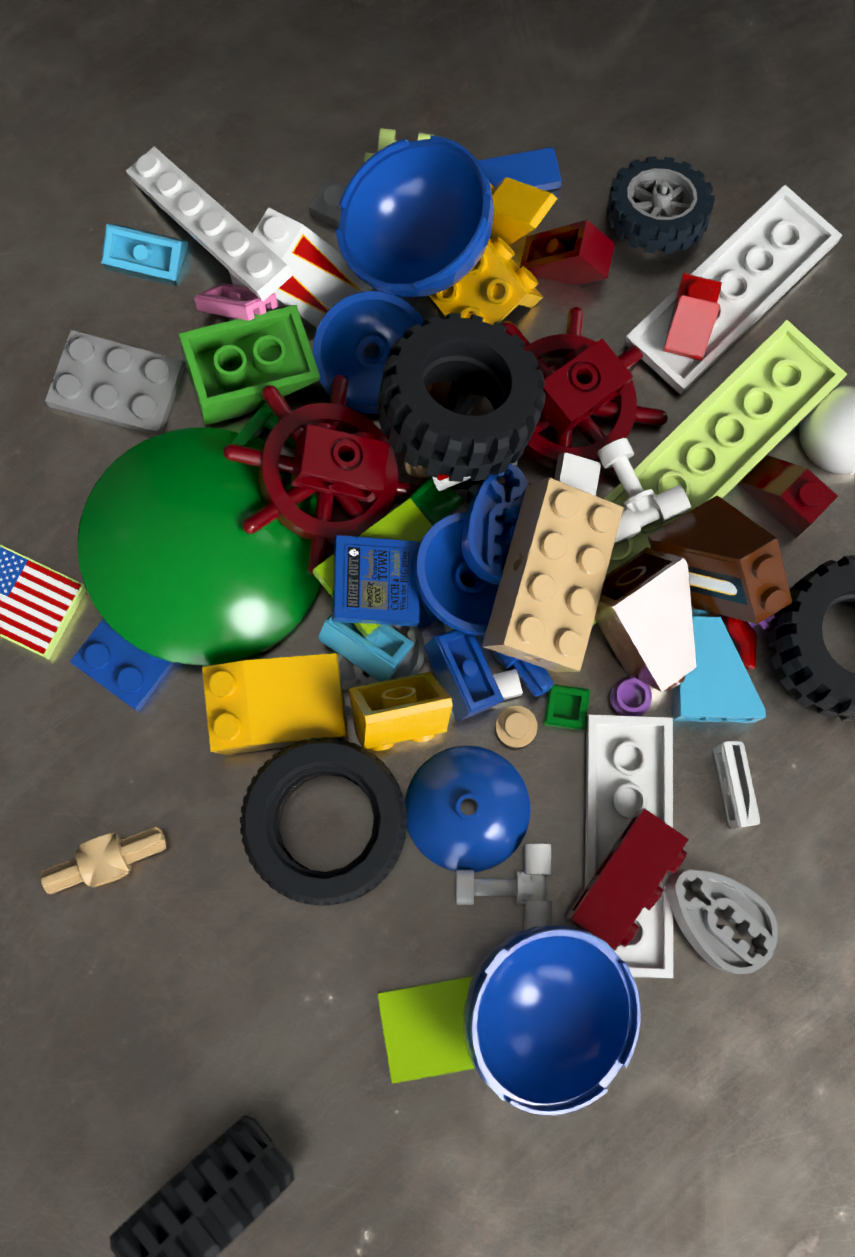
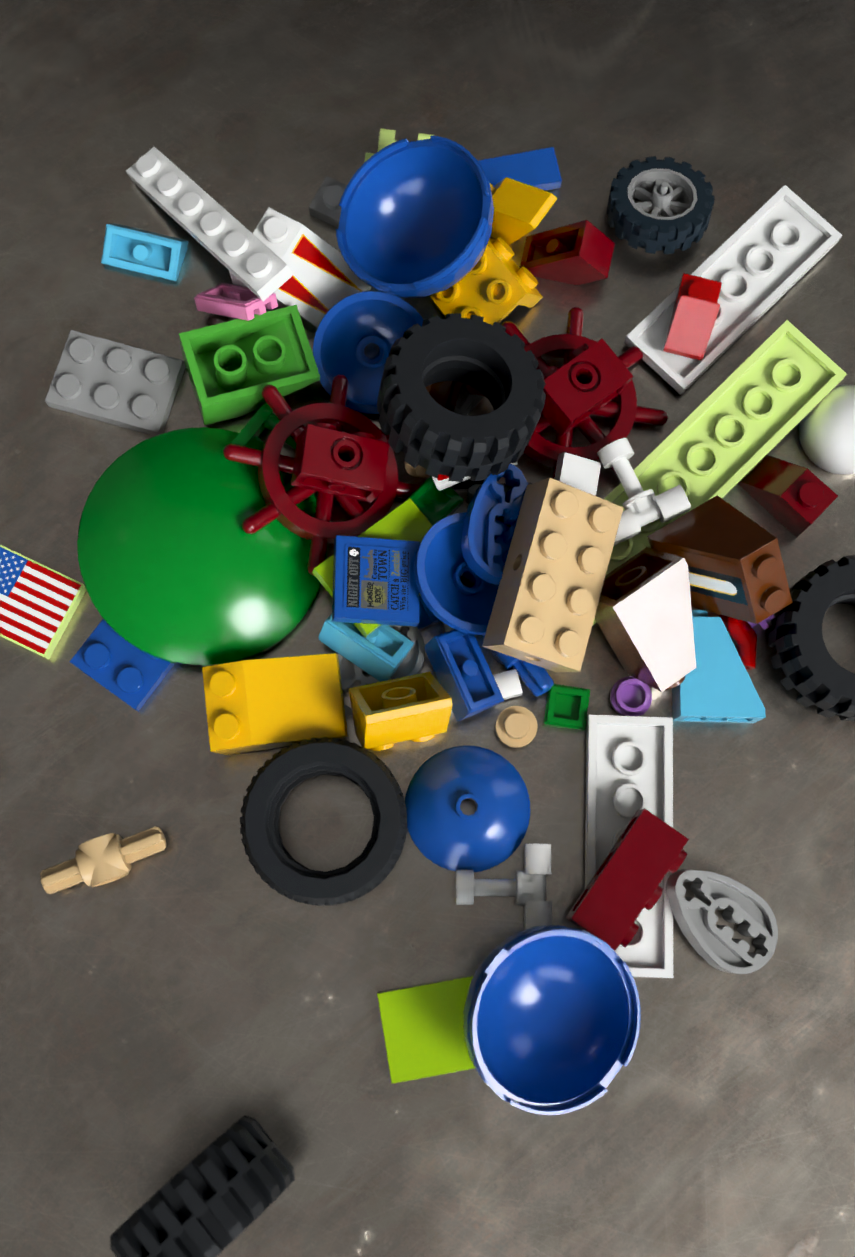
white slope [713,741,760,829] -> none

